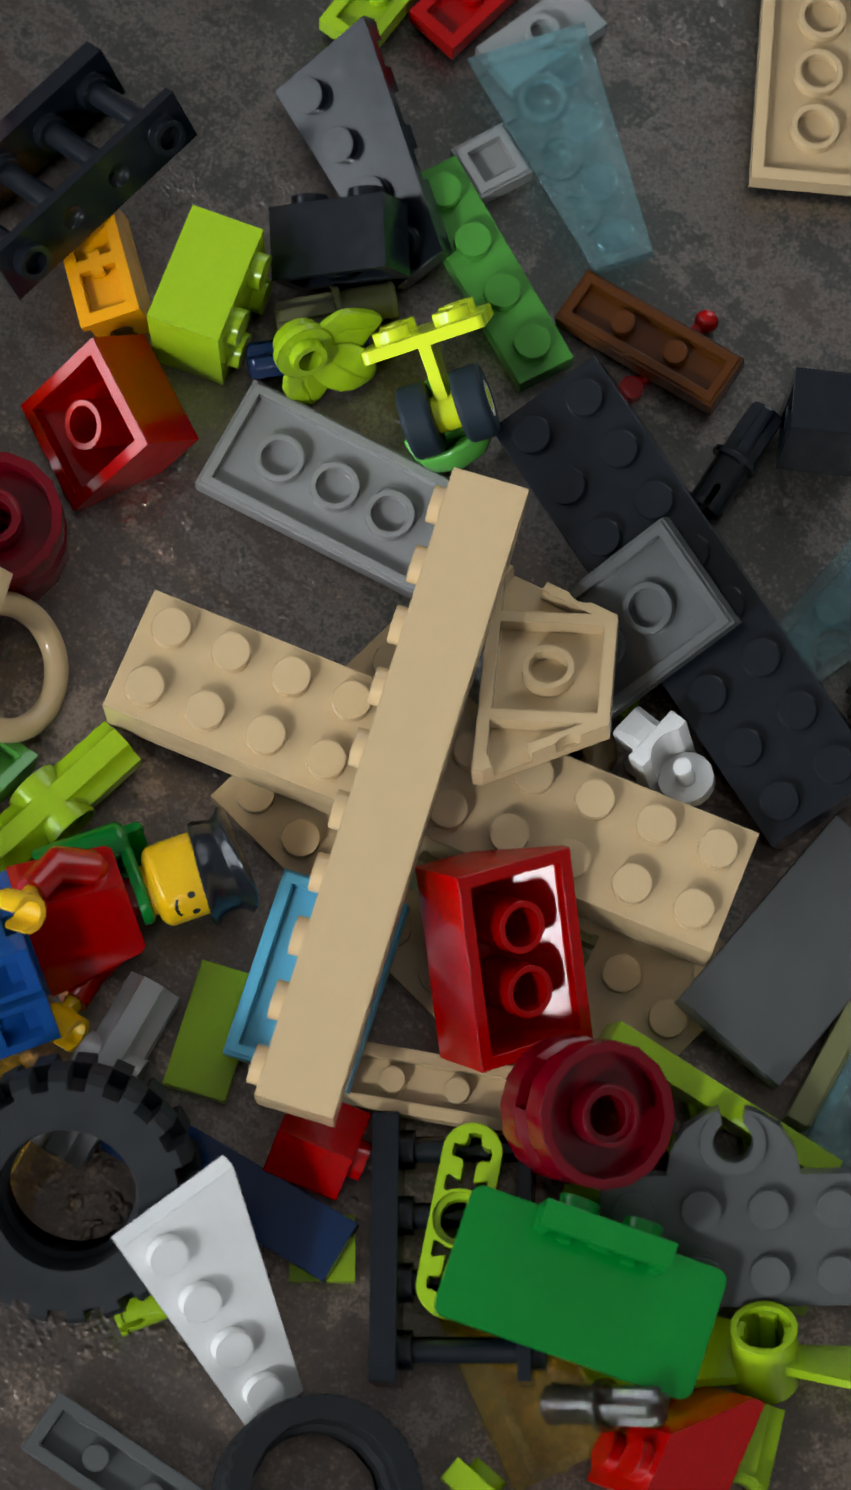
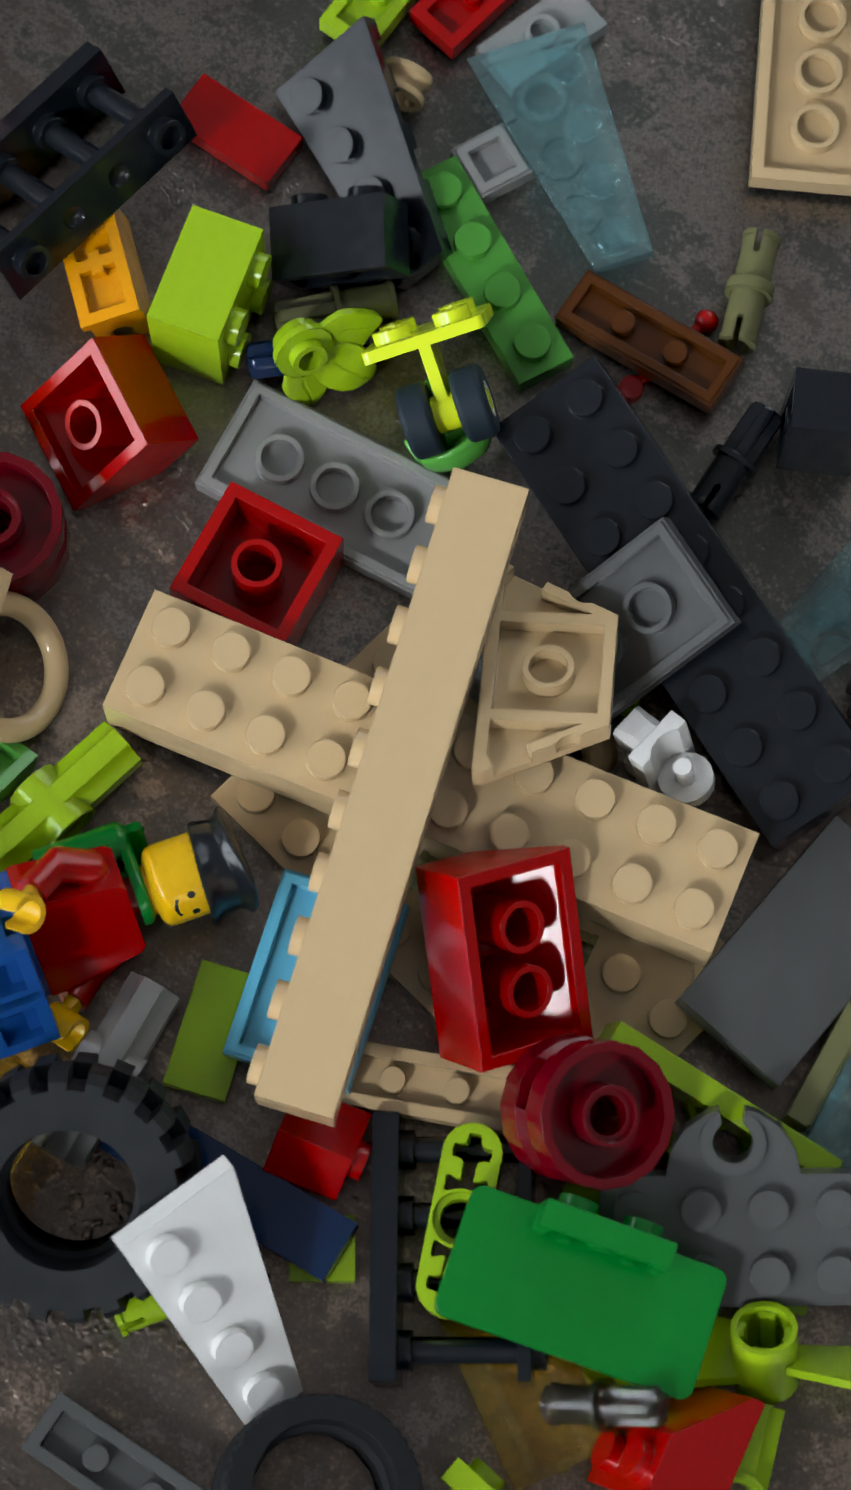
none -> red brick [169,481,344,646]
none -> red tile [180,73,303,192]
none -> tan bush [384,57,433,113]
none -> olive pin [717,227,781,355]

